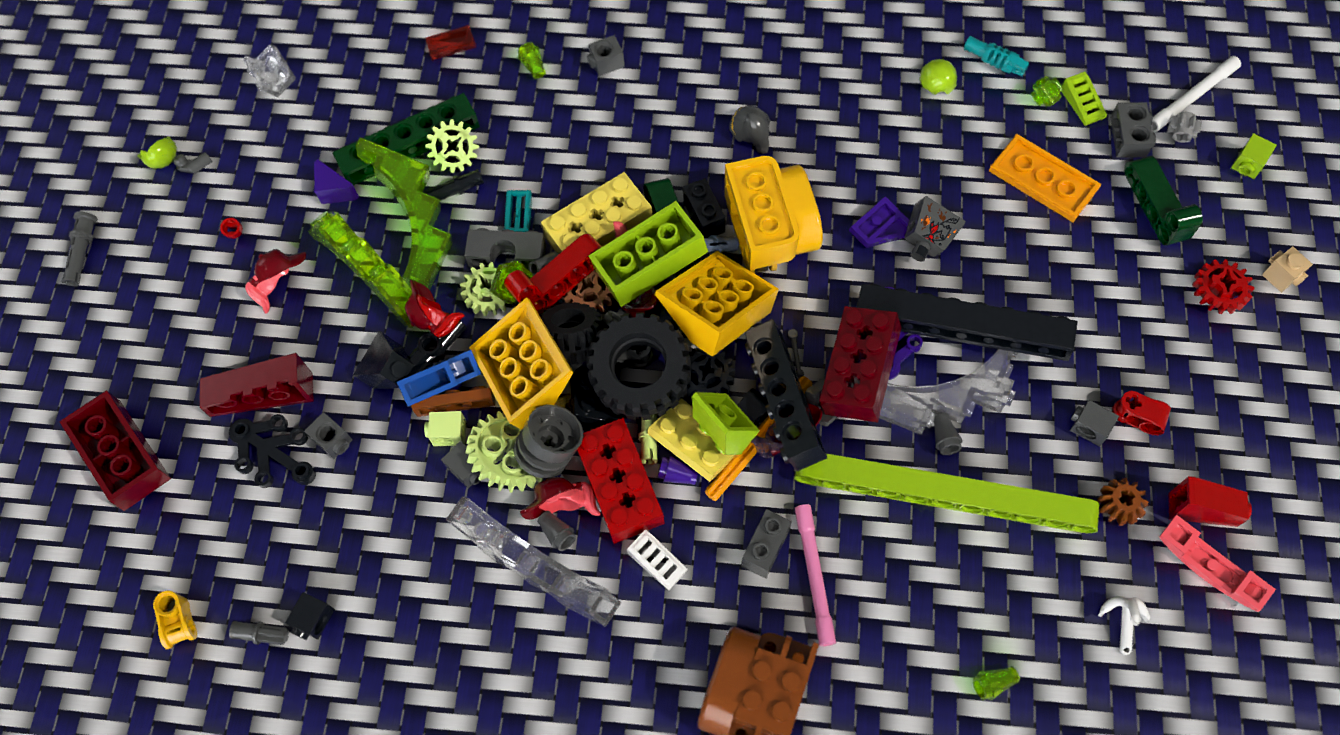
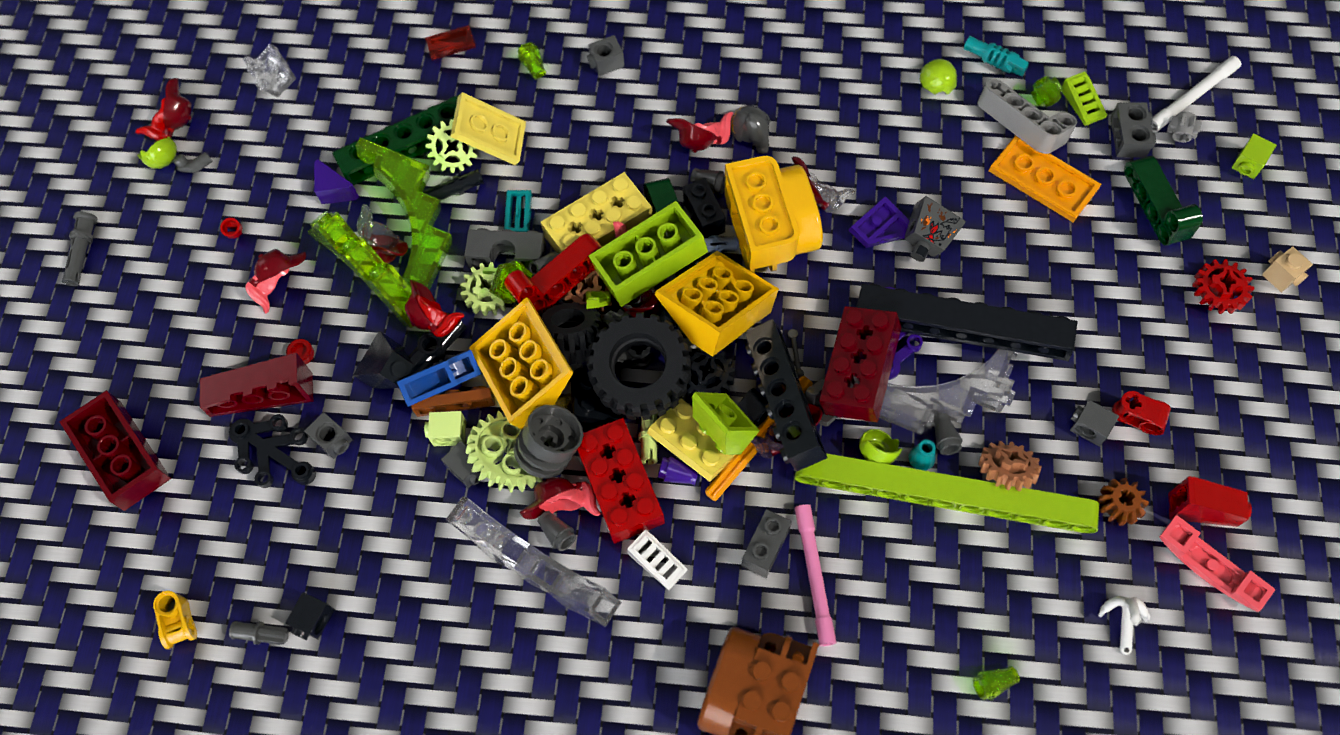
none -> dark red hair [135,78,191,141]
none -> red tile [286,339,314,364]
none -> clear hair [357,204,408,264]
none -> light yellow plate [450,92,526,165]
none -> lime tile [586,291,612,309]
none -> dark red hair [666,112,733,153]
none -> dark grey cone [690,168,725,195]
none -> clear hair [792,157,855,213]
none -> lime hair [859,429,902,464]
none -> teal cone [908,440,936,470]
none -> light grey beam [978,79,1077,154]
none -> nougat gear [978,441,1042,491]

